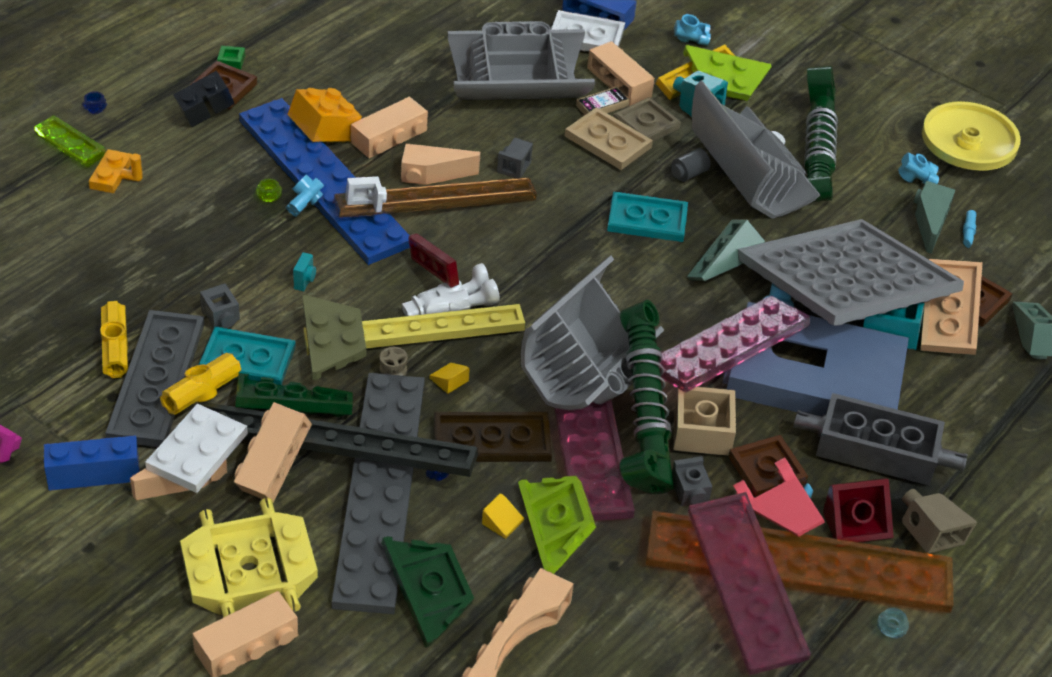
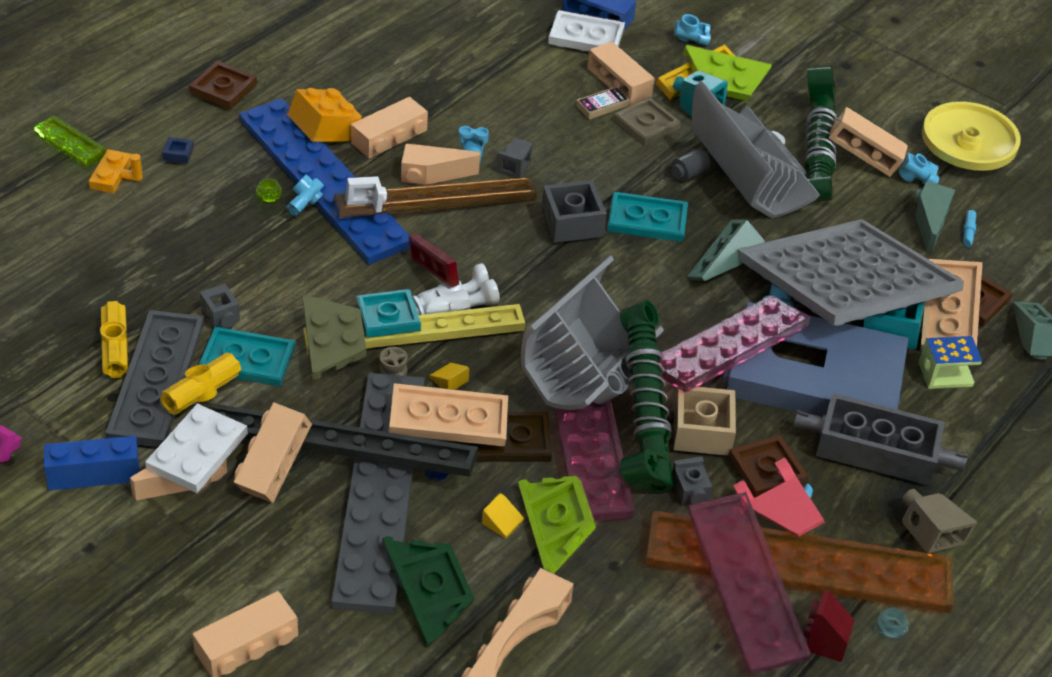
clear blue plate [82,91,107,114] -> none
black piece [173,70,235,127] -> none
light yellow piece [180,498,318,618] -> none
green plate [217,46,245,70] -> none
dark green wing [235,373,353,417] -> none
teal plate [293,252,316,292] -> none
light grey panel [448,21,595,100] -> none
tan plate [565,107,653,170] -> none
dark red slope [823,478,894,545] -> none
none -> dark blue plate [162,137,194,164]
none -> teal tile [356,289,421,338]
none -> light nougat plate [389,383,508,446]
none -> medium azure plate [458,126,489,163]
none -> dark grey brick [541,180,607,243]
none -> dark red slope [803,590,854,662]
none -> light nougat brick [829,107,908,177]
none -> piece [918,336,982,389]

